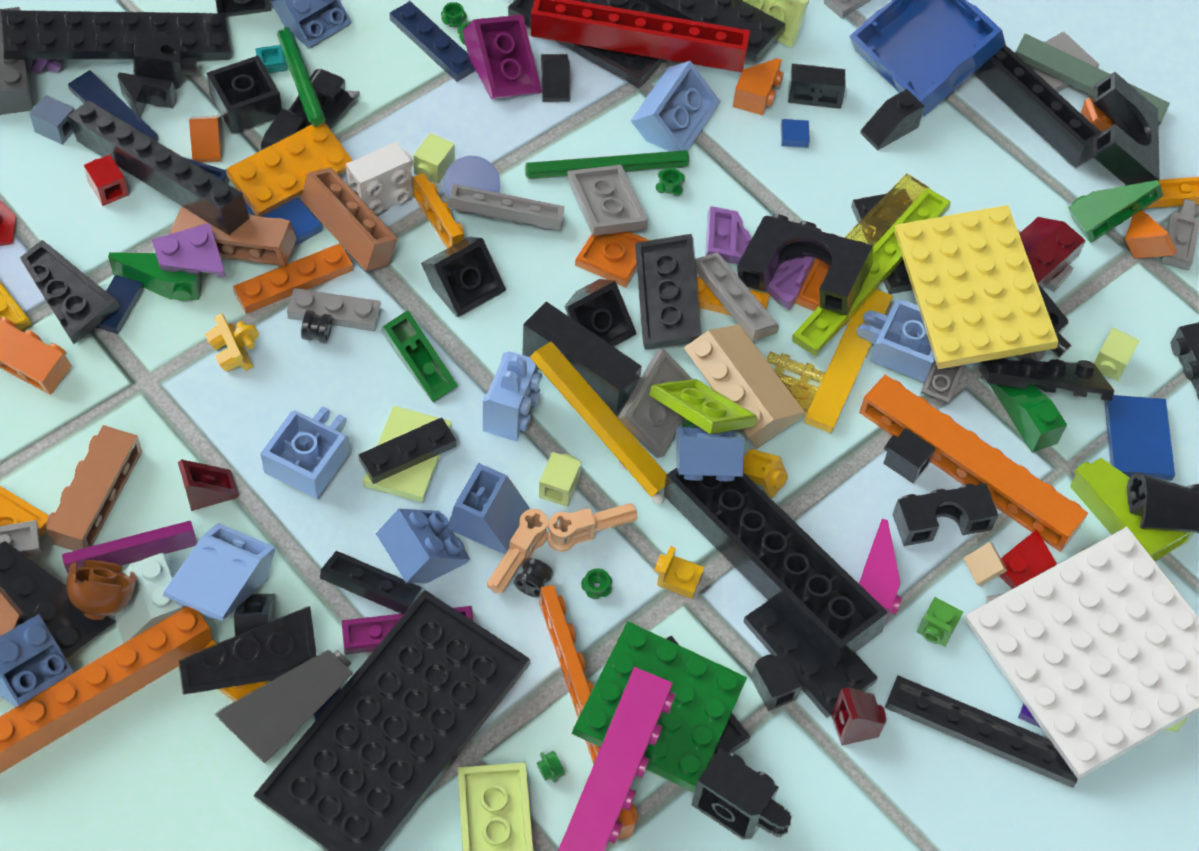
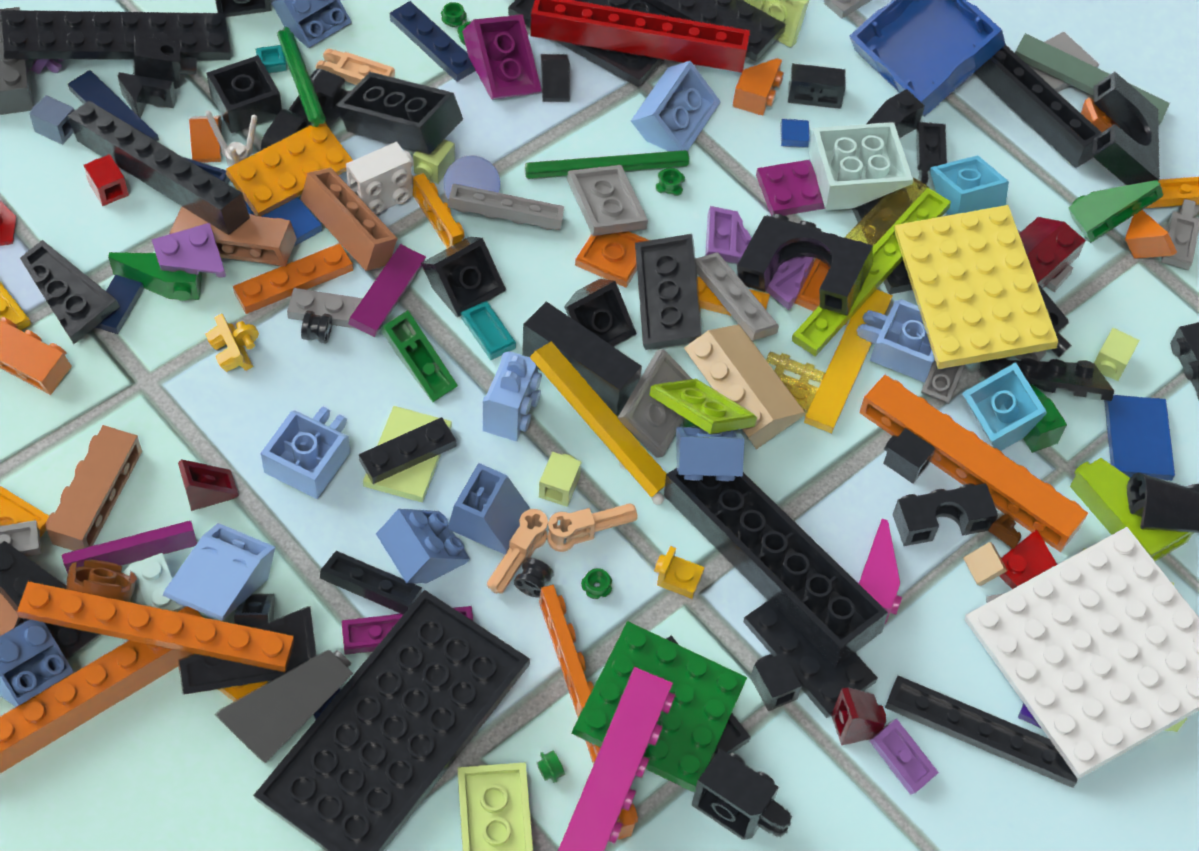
yellow bracket [743,448,788,498] -> none
bright green bracket [917,597,964,647] -> none
none -> orange plate [17,581,294,672]
none -> white plant [206,110,257,167]
none -> light nougat hinge [315,49,395,85]
none -> black brick [336,72,463,154]
none -> magenta tile [348,244,426,337]
none -> teal tile [461,301,516,361]
none -> magenta plate [756,159,825,216]
none -> light aqua slope [809,122,913,211]
none -> medium lavender plate [869,719,939,795]
none -> black hinge [916,122,947,188]
none -> medium azure slope [930,155,1009,215]
none -> medium azure slope [962,362,1047,451]
none -> reddish brown tile [988,513,1021,549]

